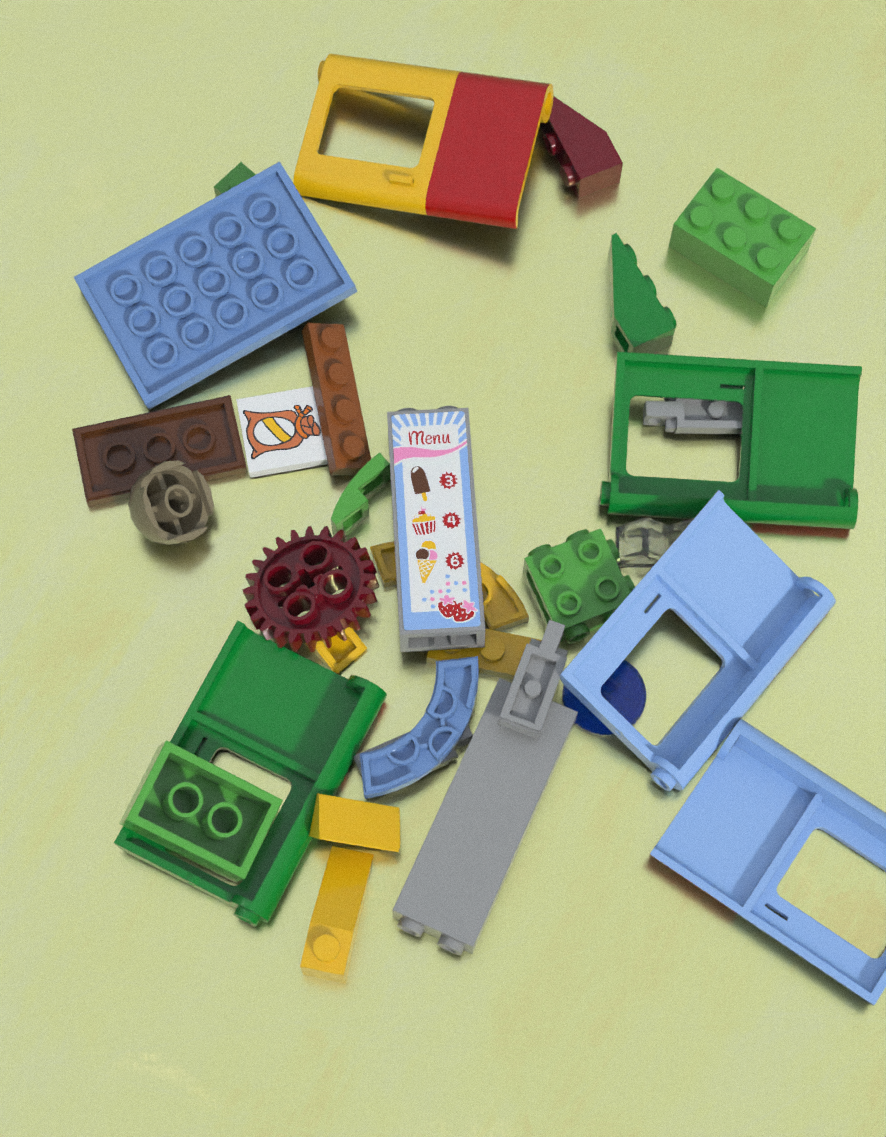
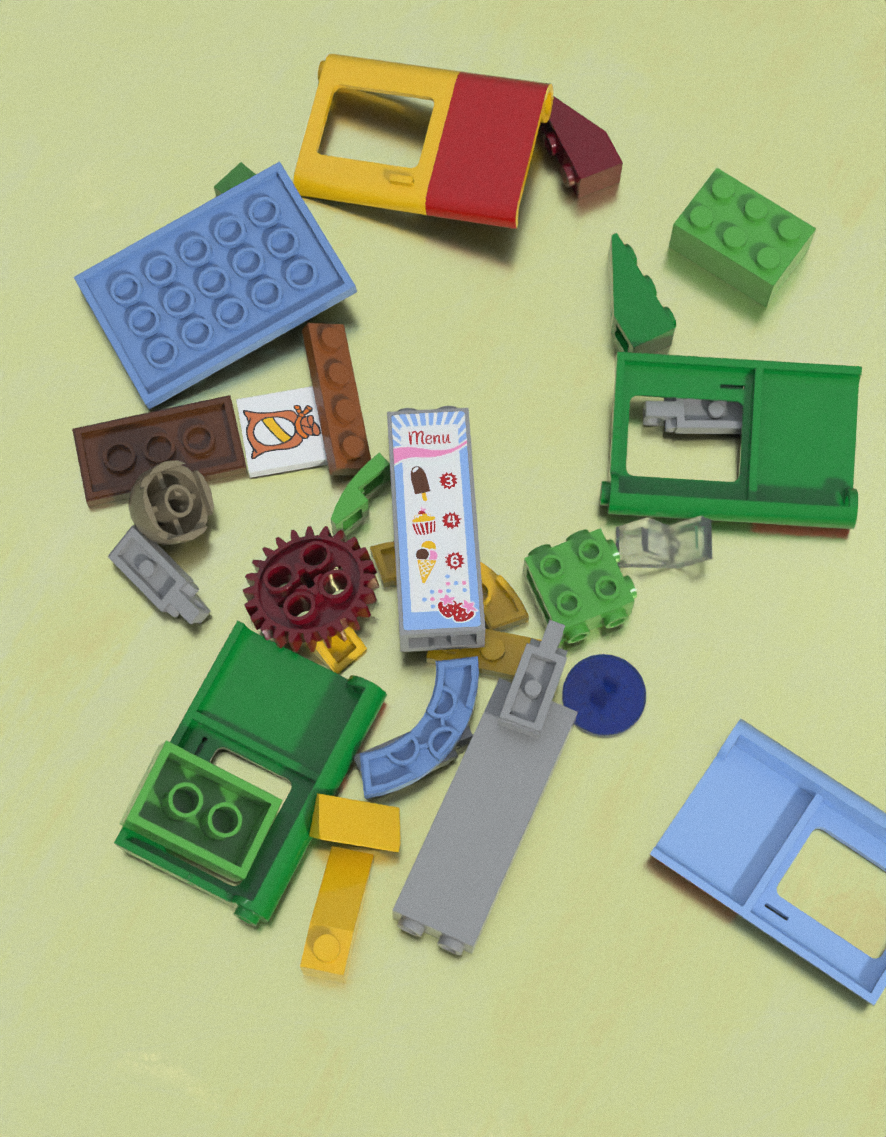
light blue piece [559,490,836,791] -> none
none -> light grey hinge [108,525,211,624]

